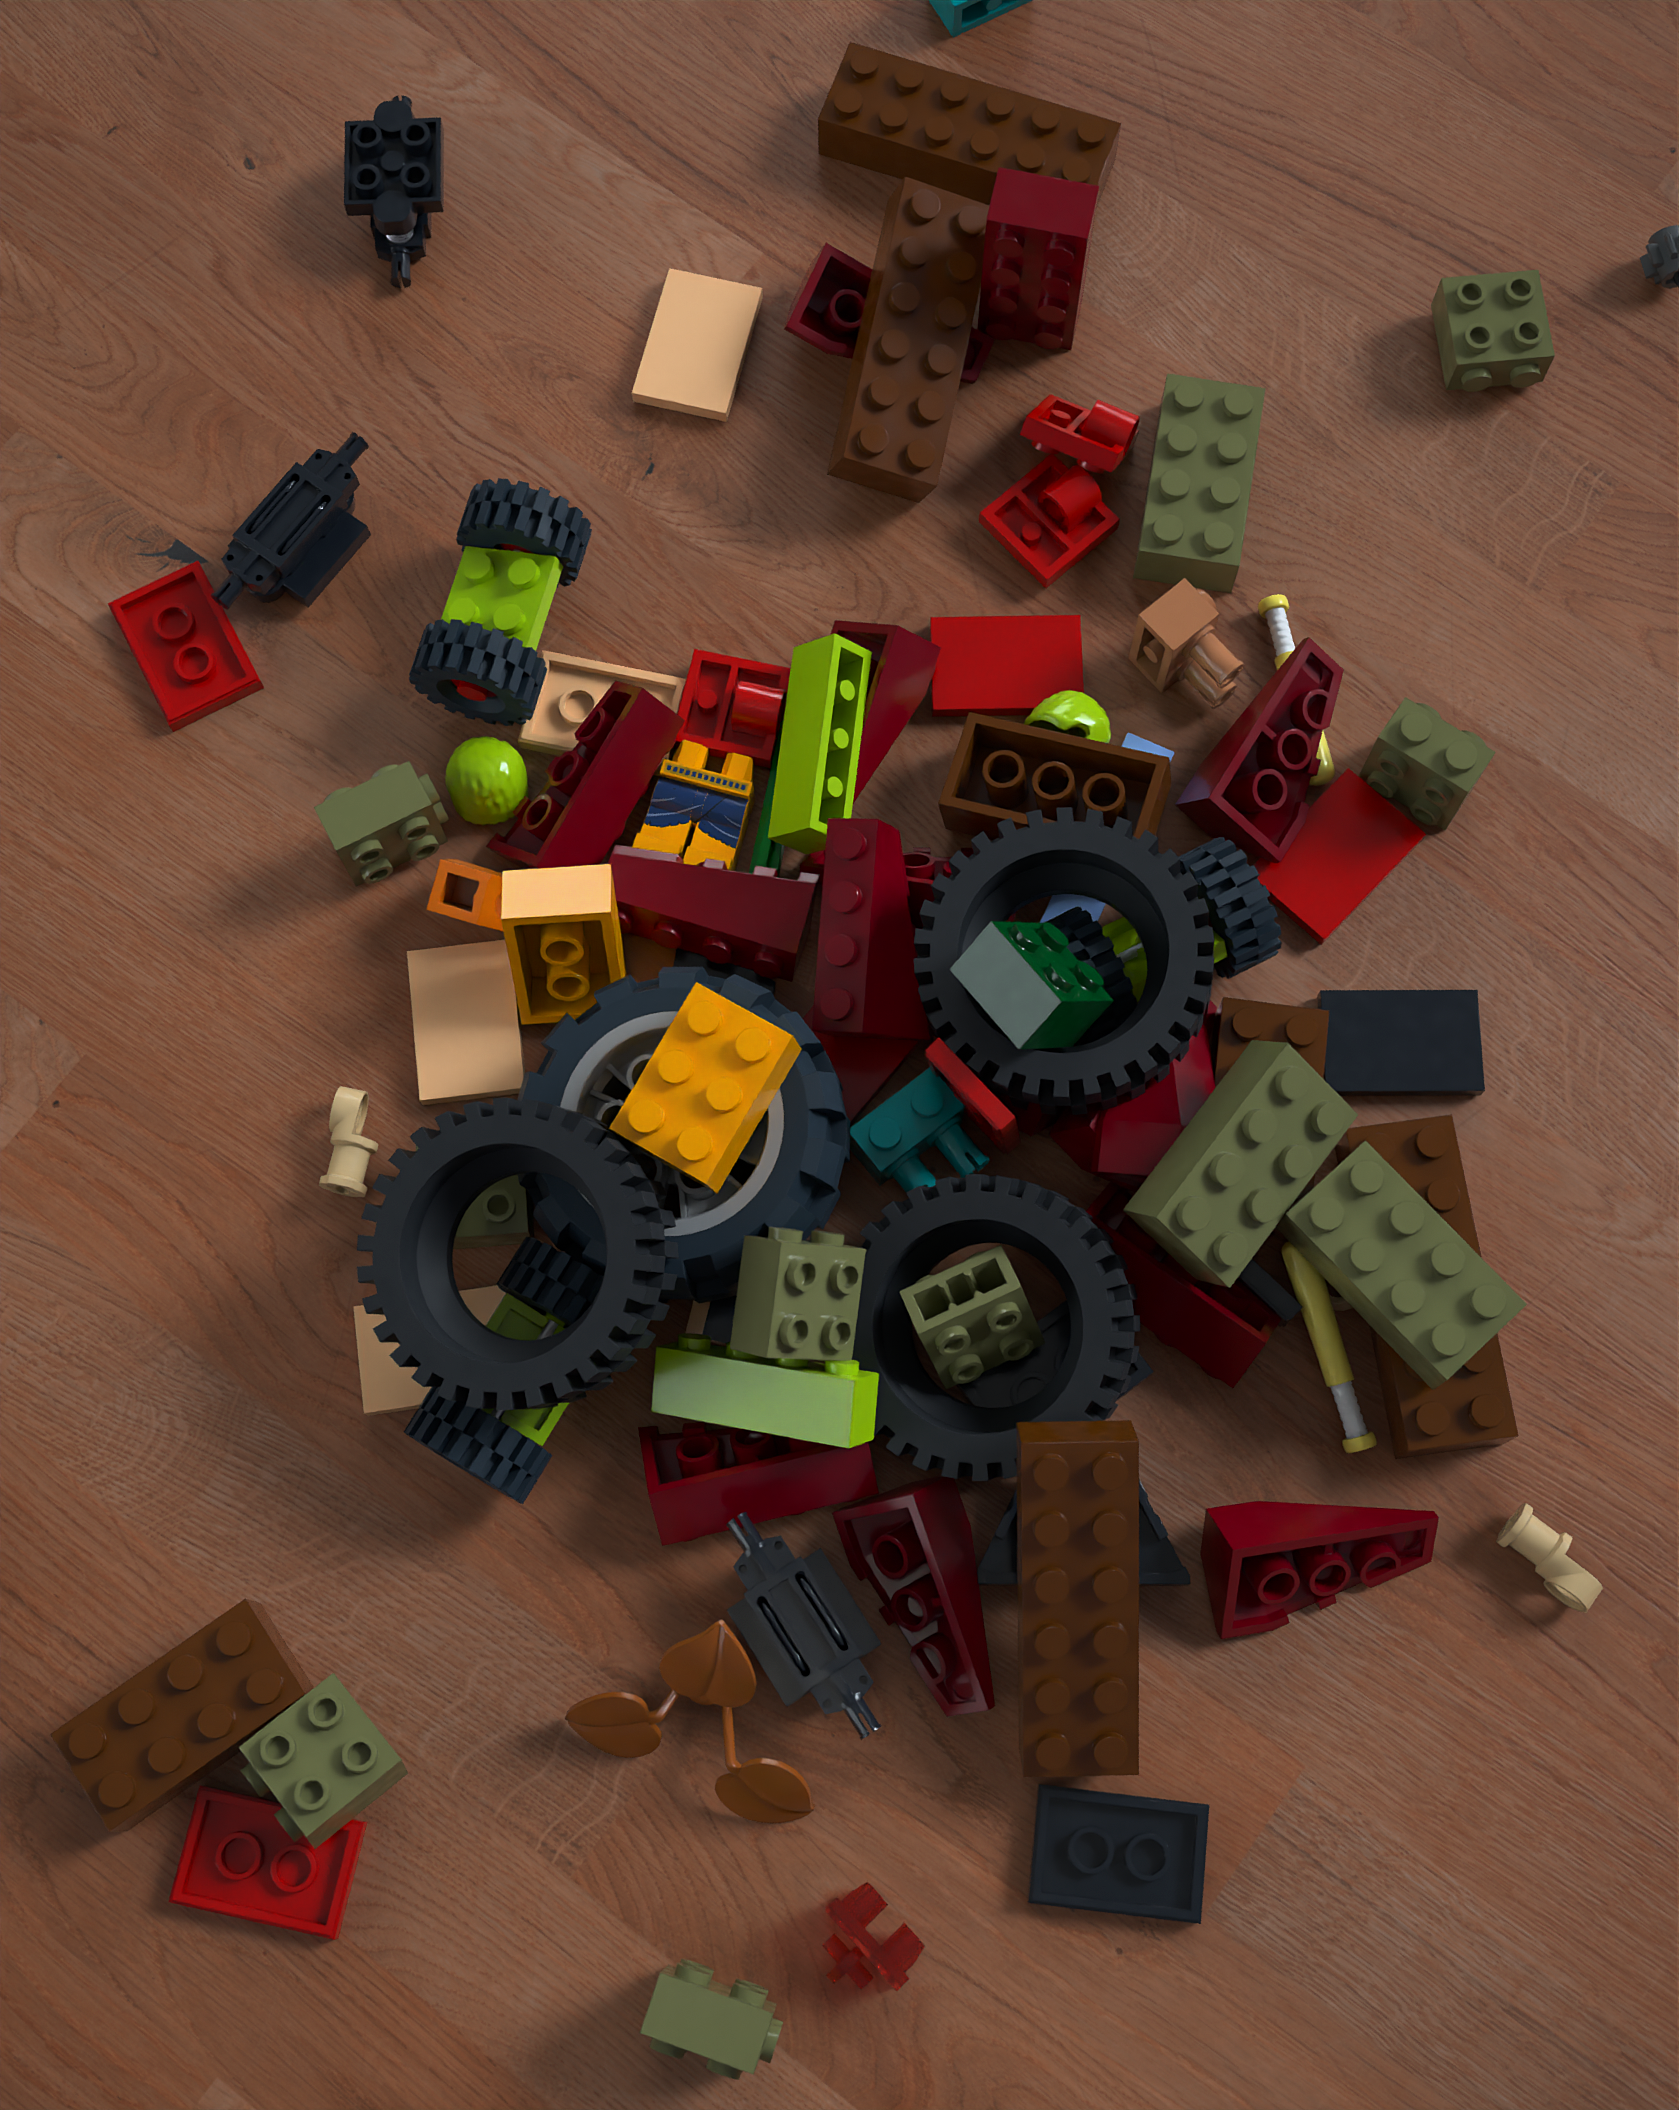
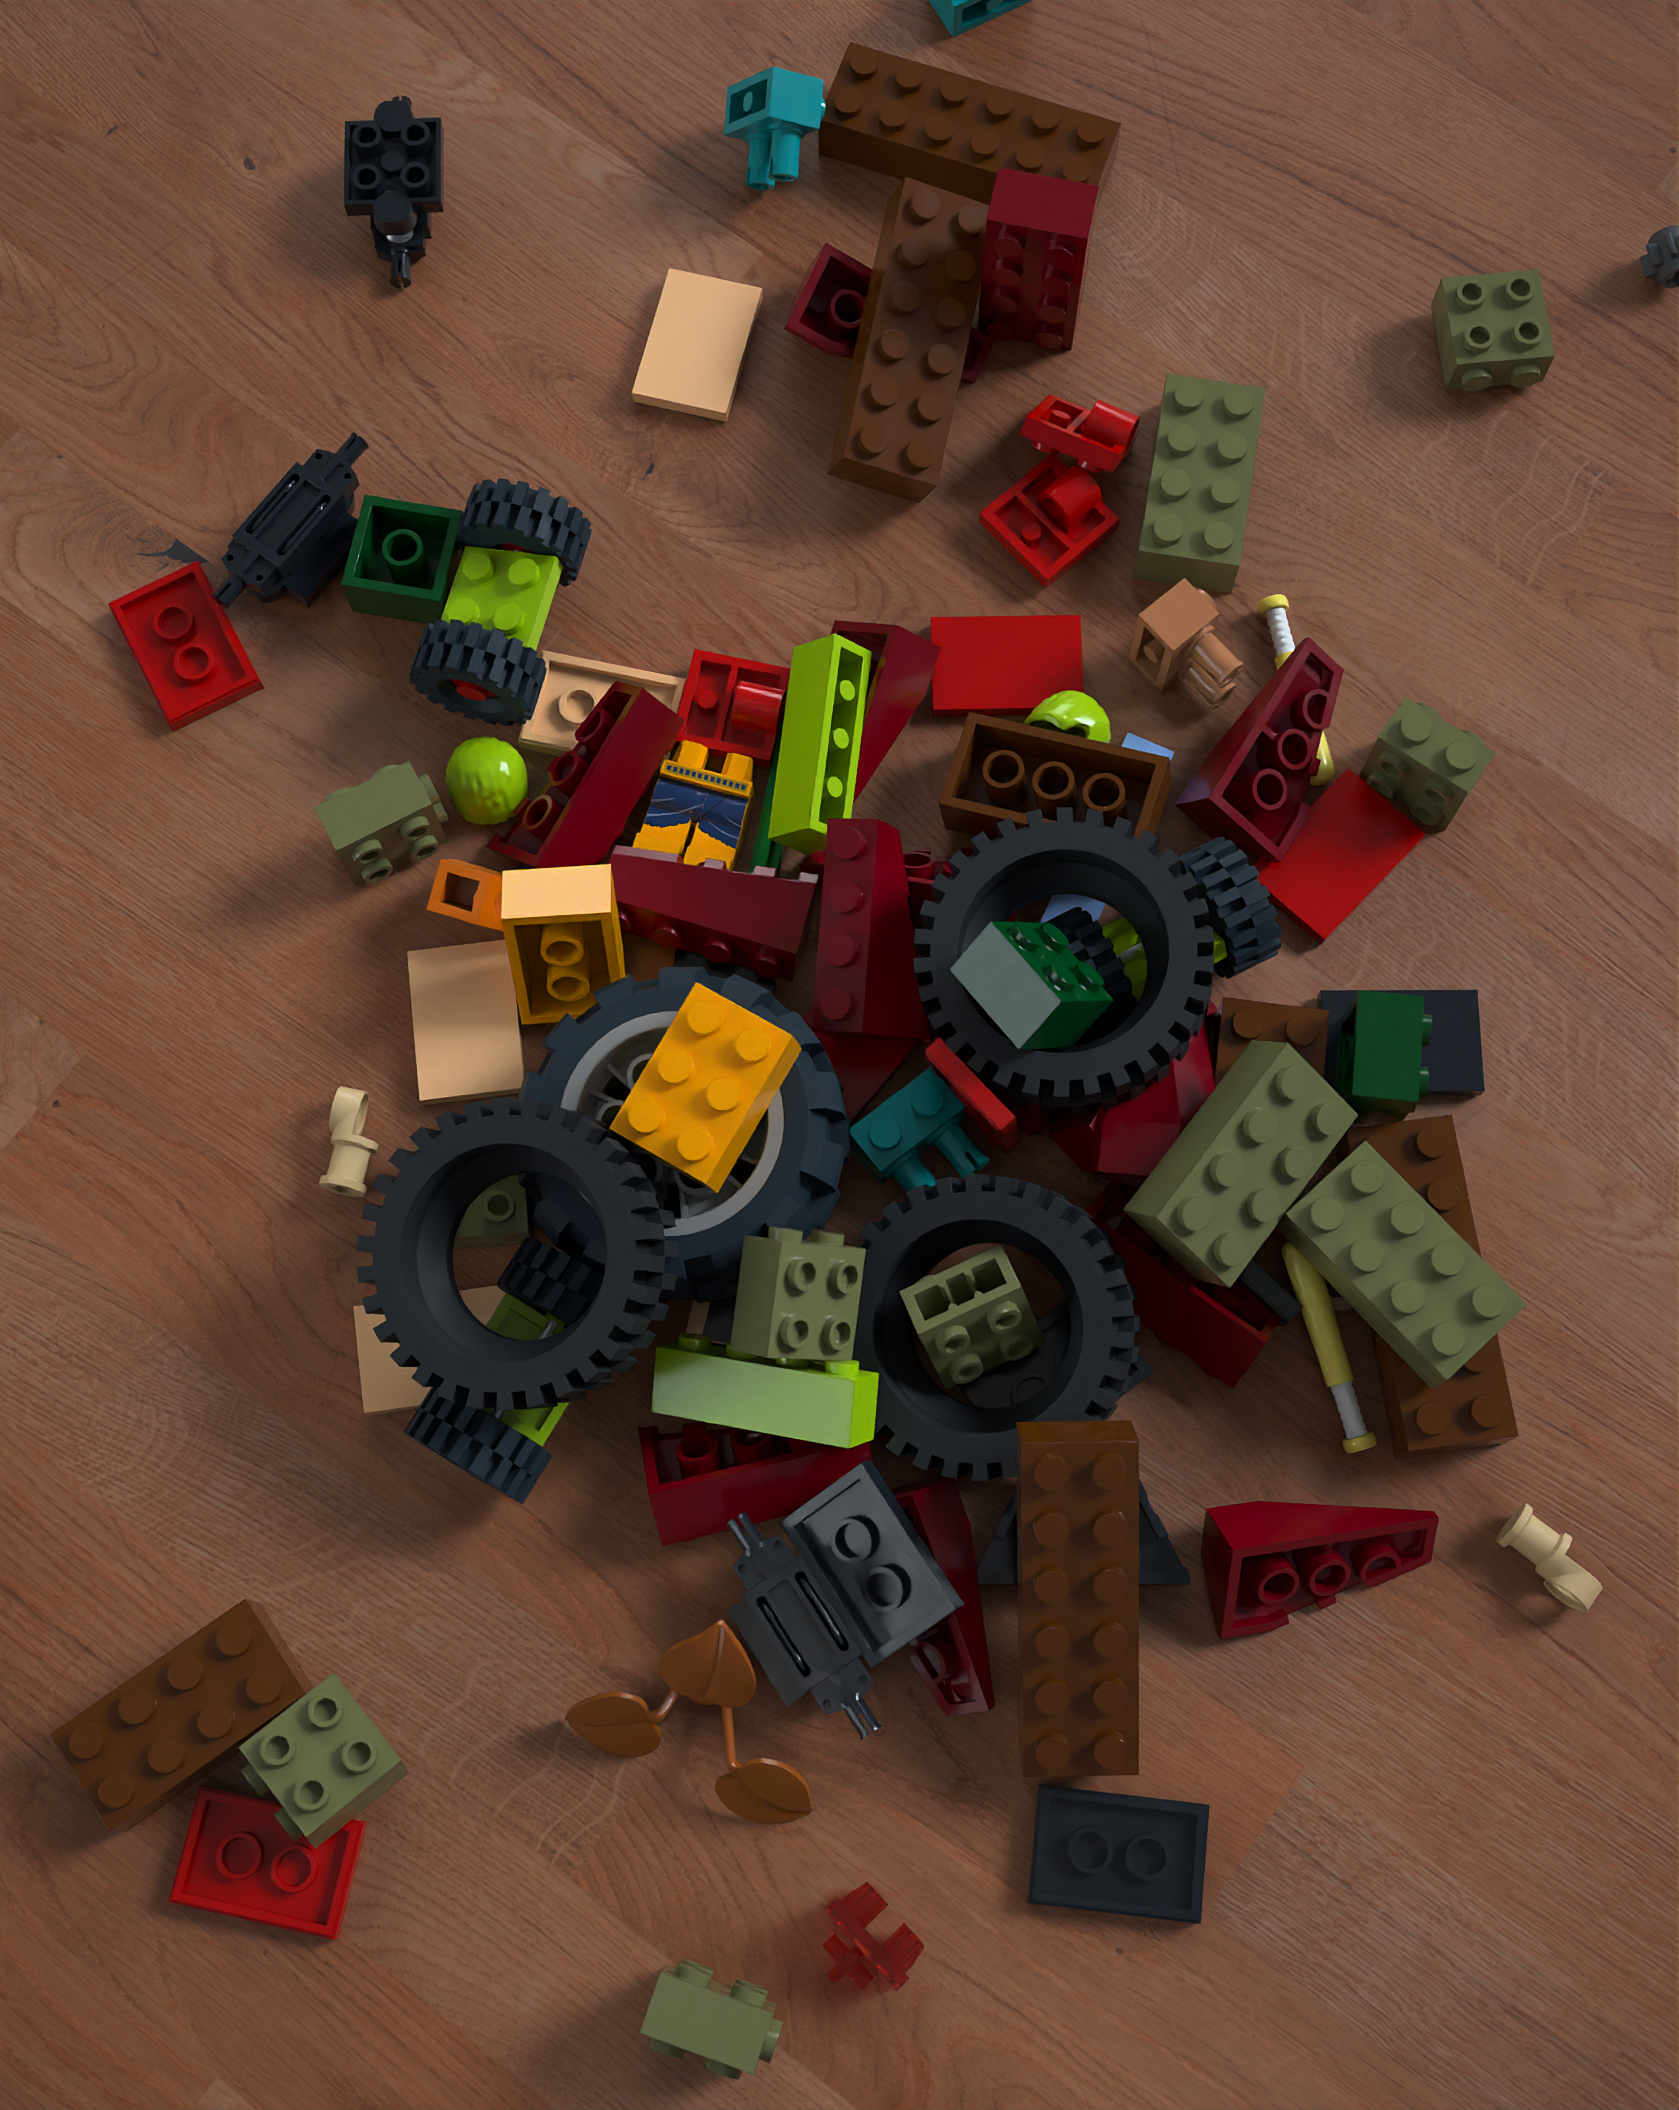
none -> dark green brick [341,494,463,624]
none -> teal brick [723,66,825,191]
none -> black plate [780,1459,964,1668]
none -> dark green brick [1335,990,1432,1125]

